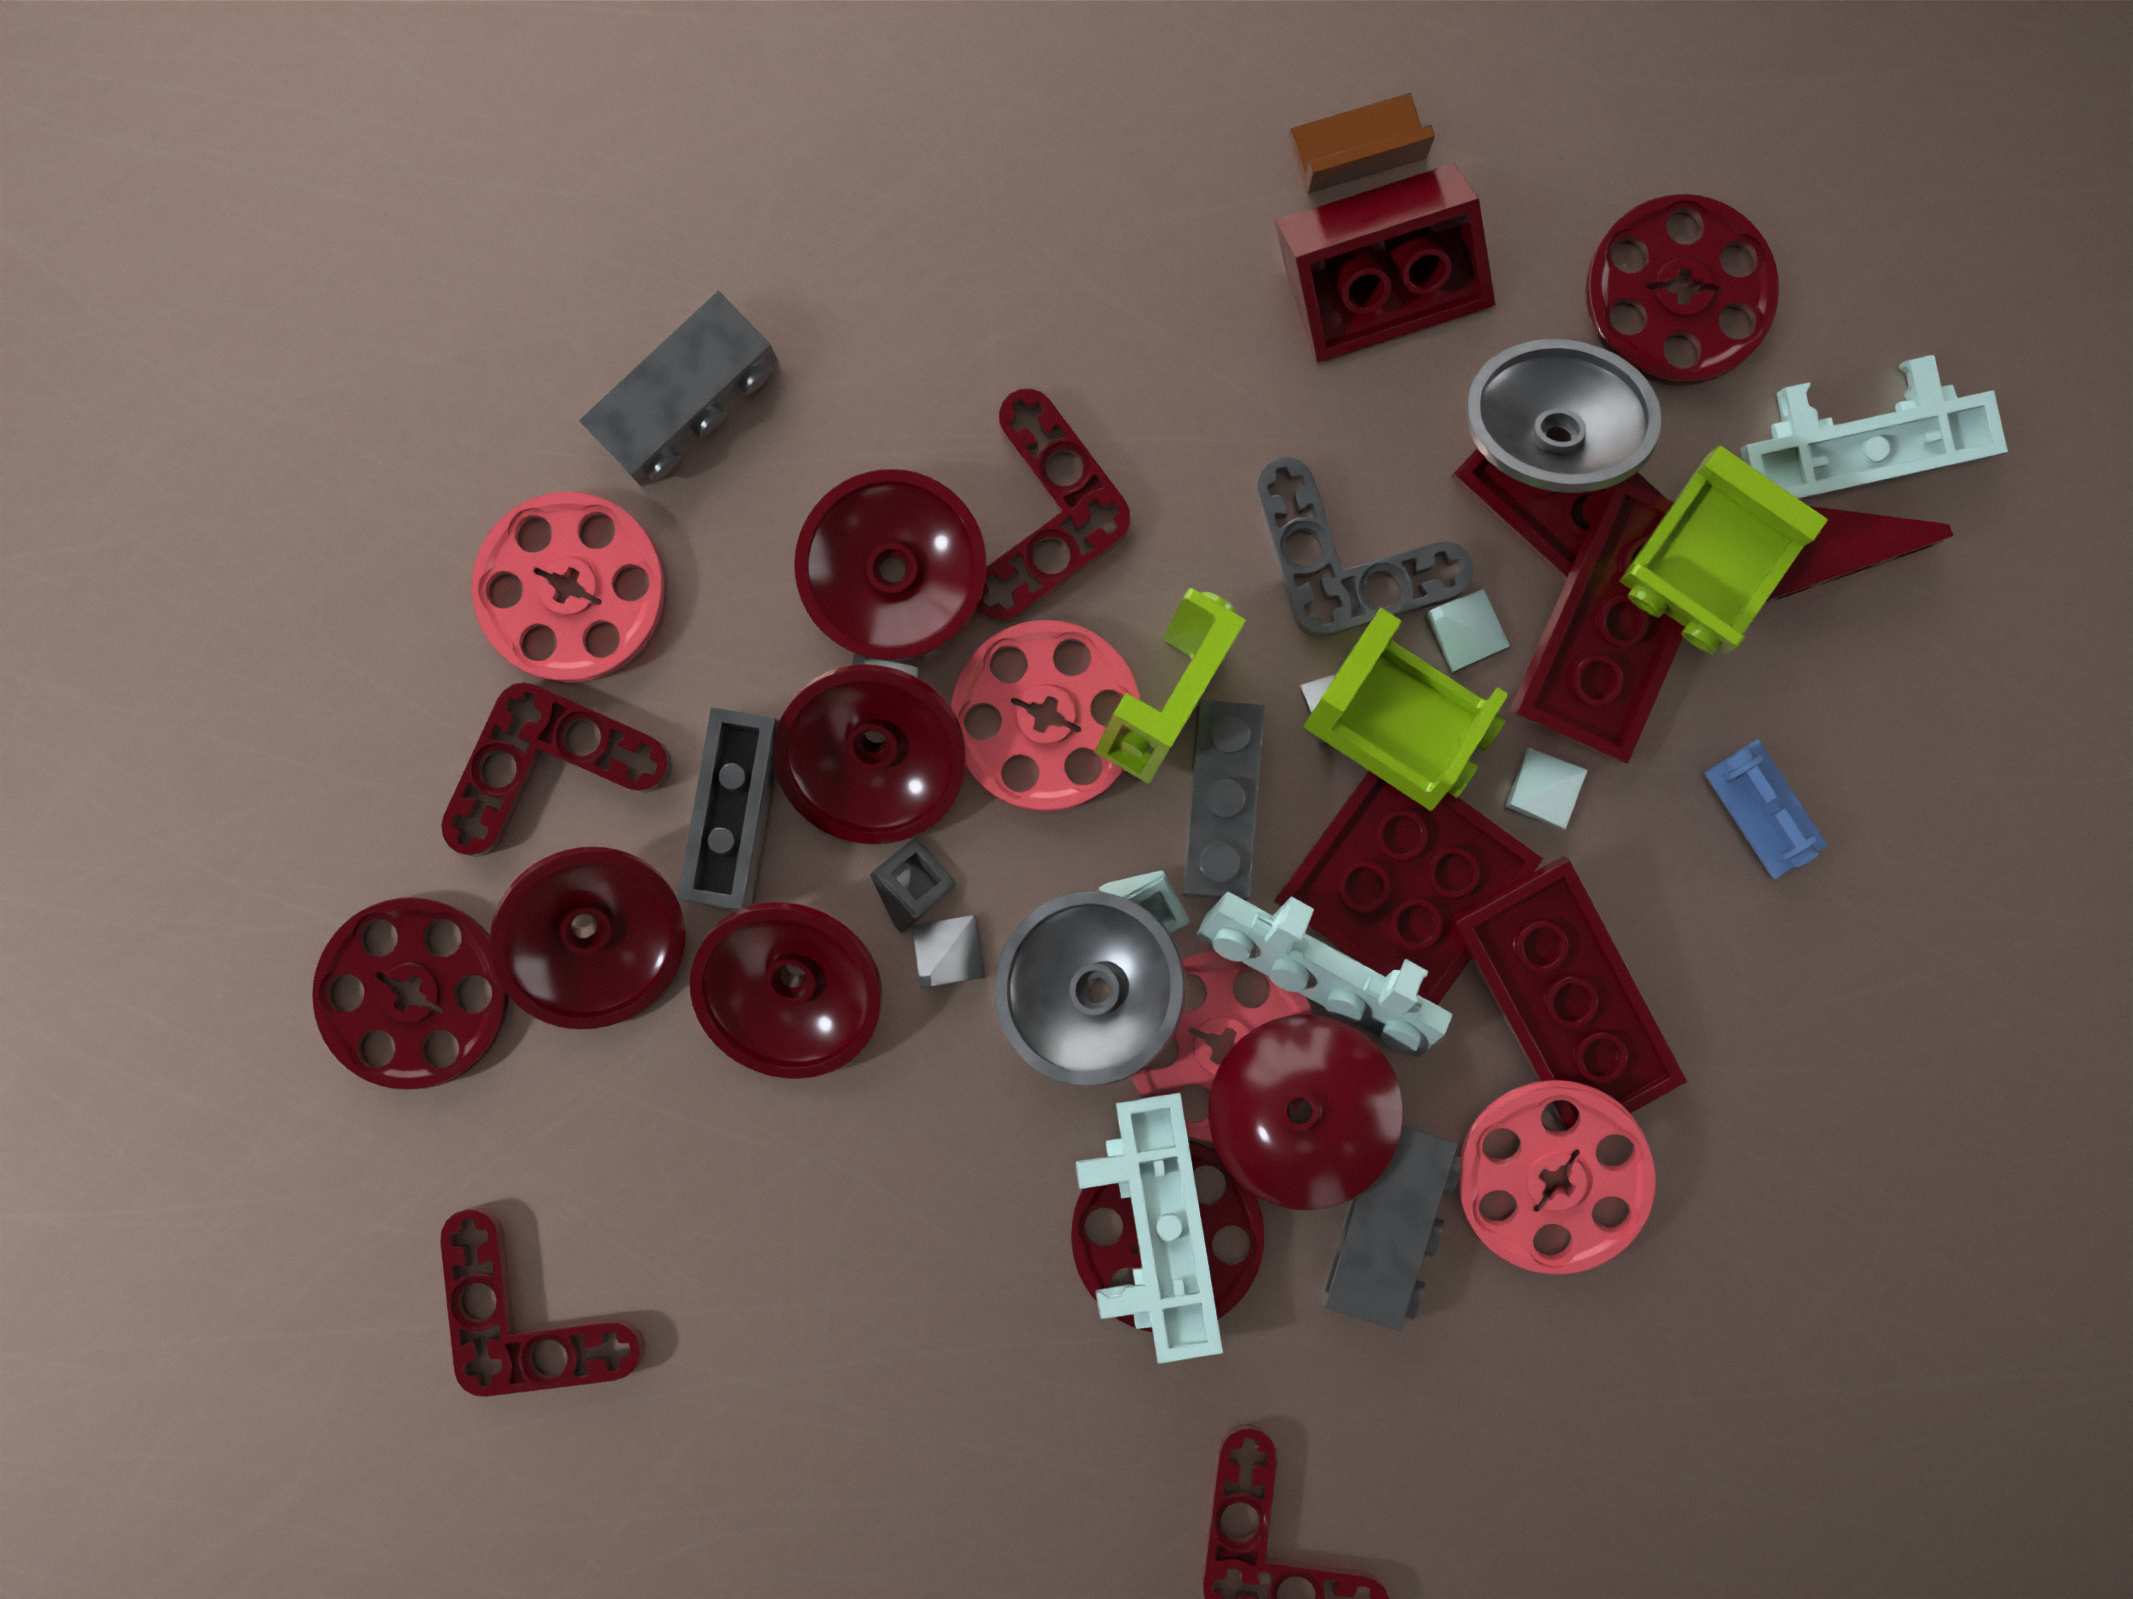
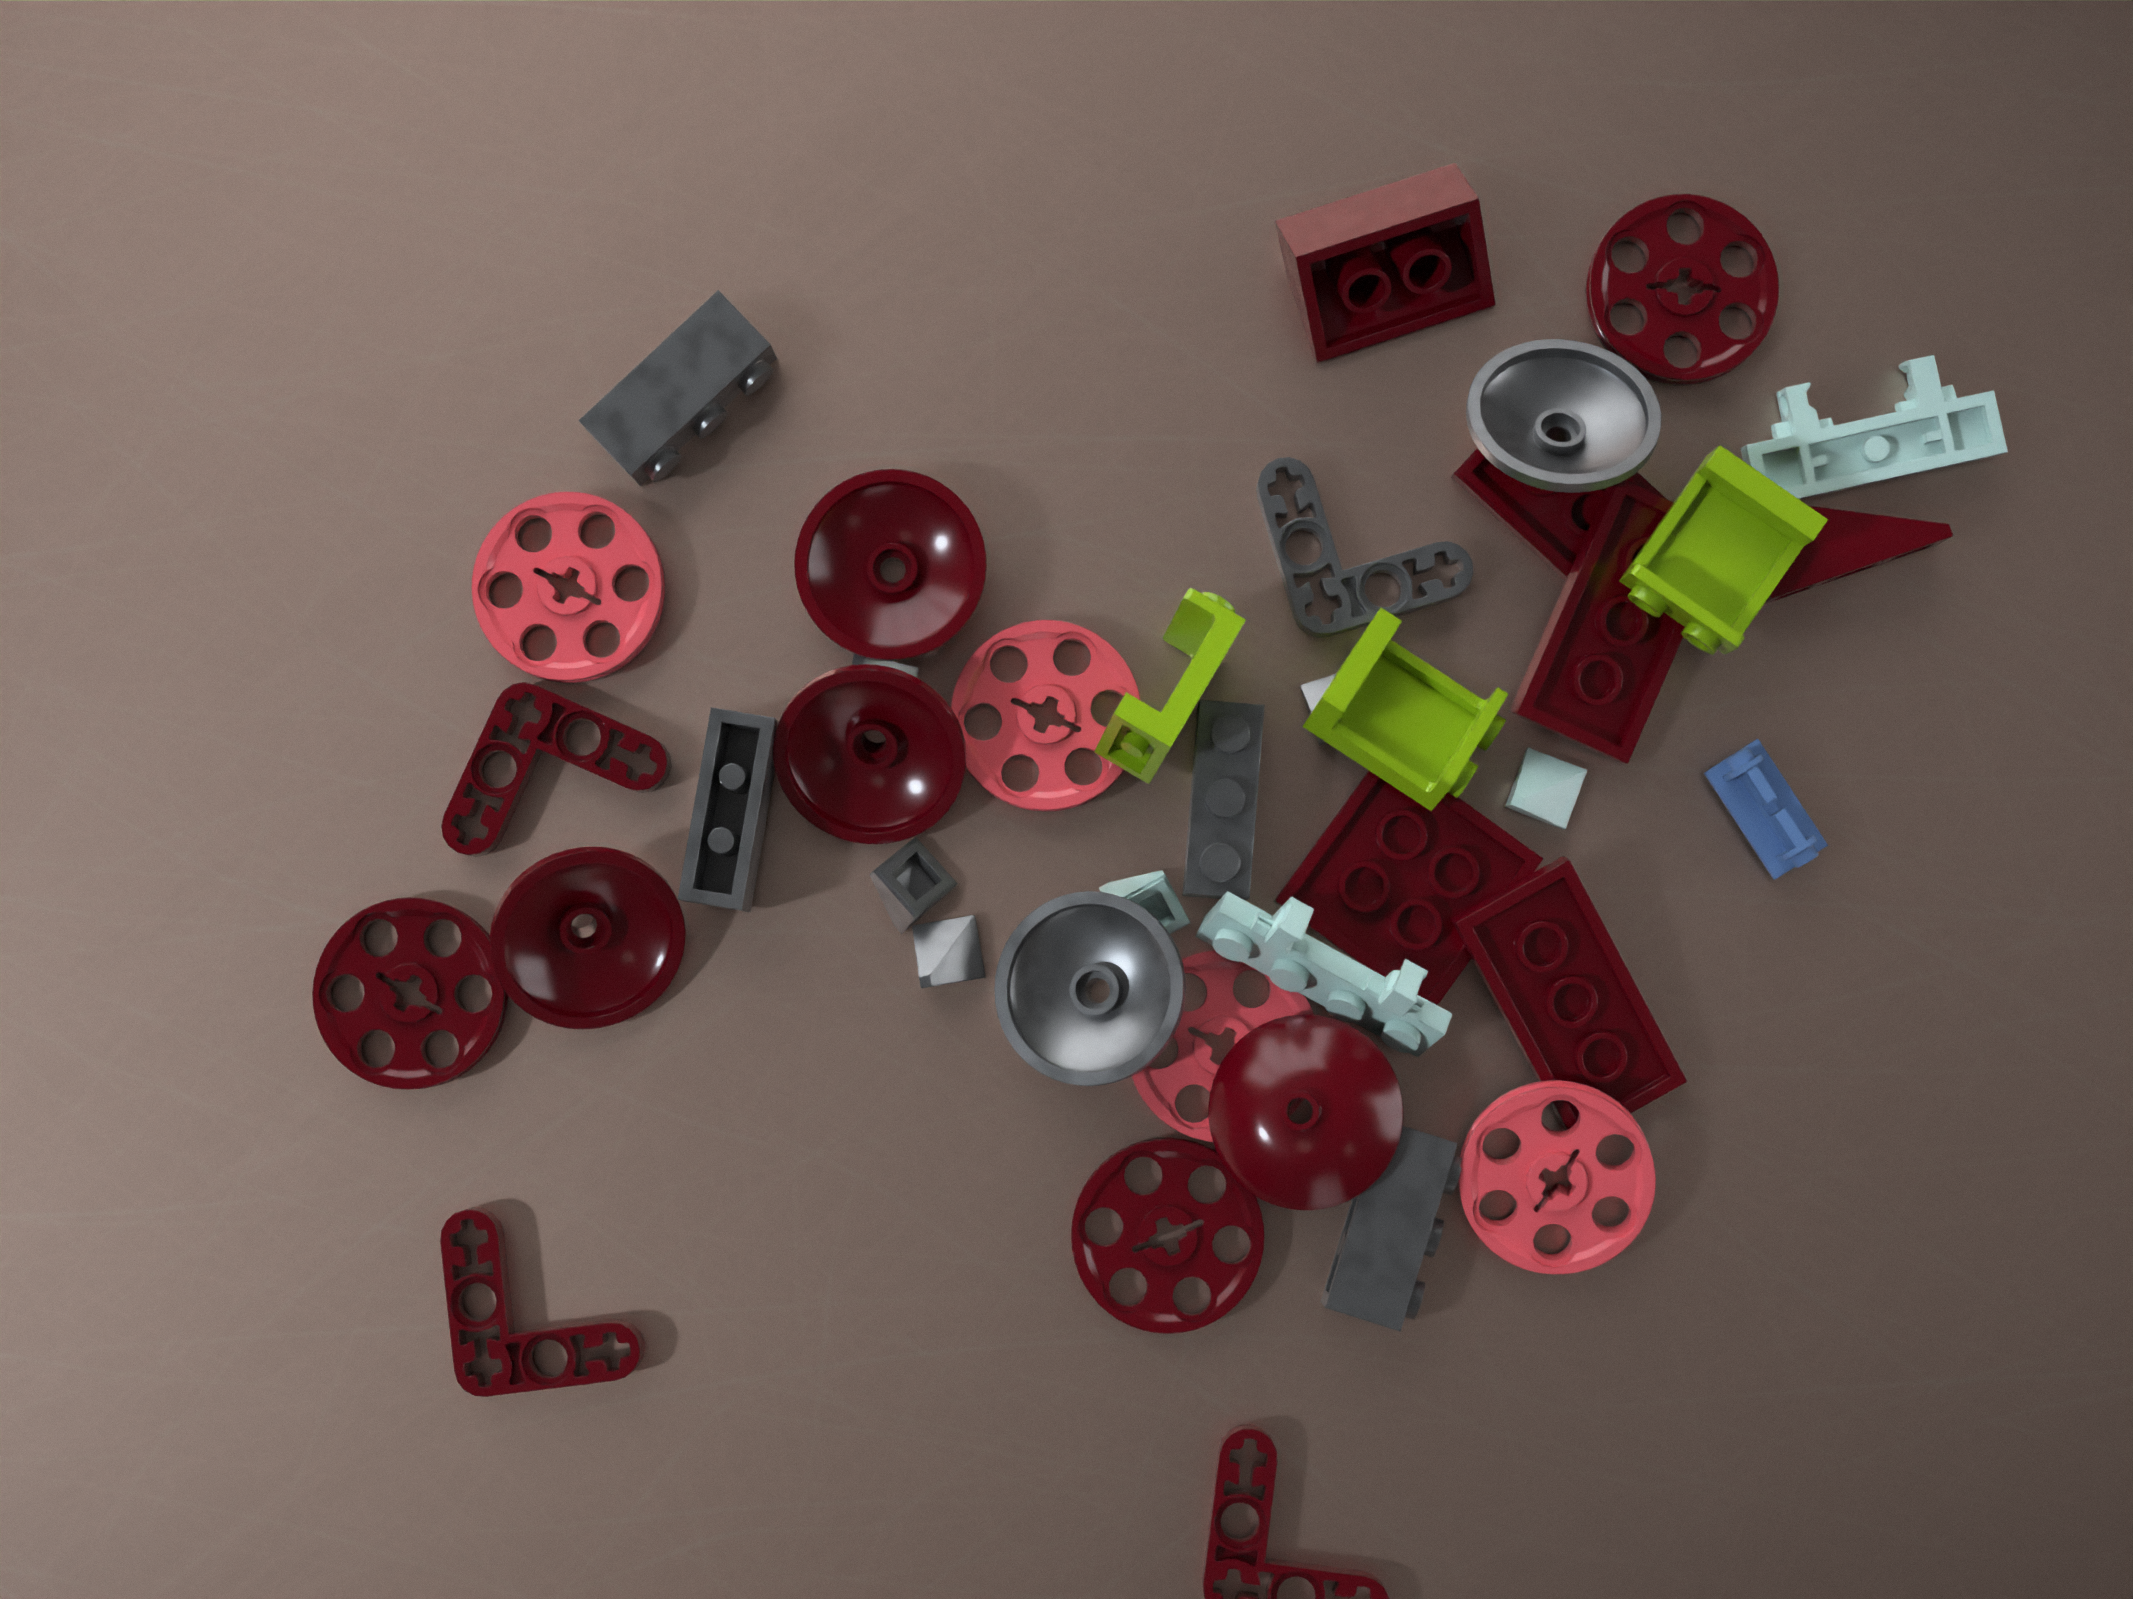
dark red dish [689,902,883,1079] -> none
dark red beam [977,388,1130,624] -> none
light aqua hinge [1075,1093,1223,1364] -> none
dark orange panel [1289,92,1435,194] -> none
light aqua slope [1425,589,1510,673] -> none

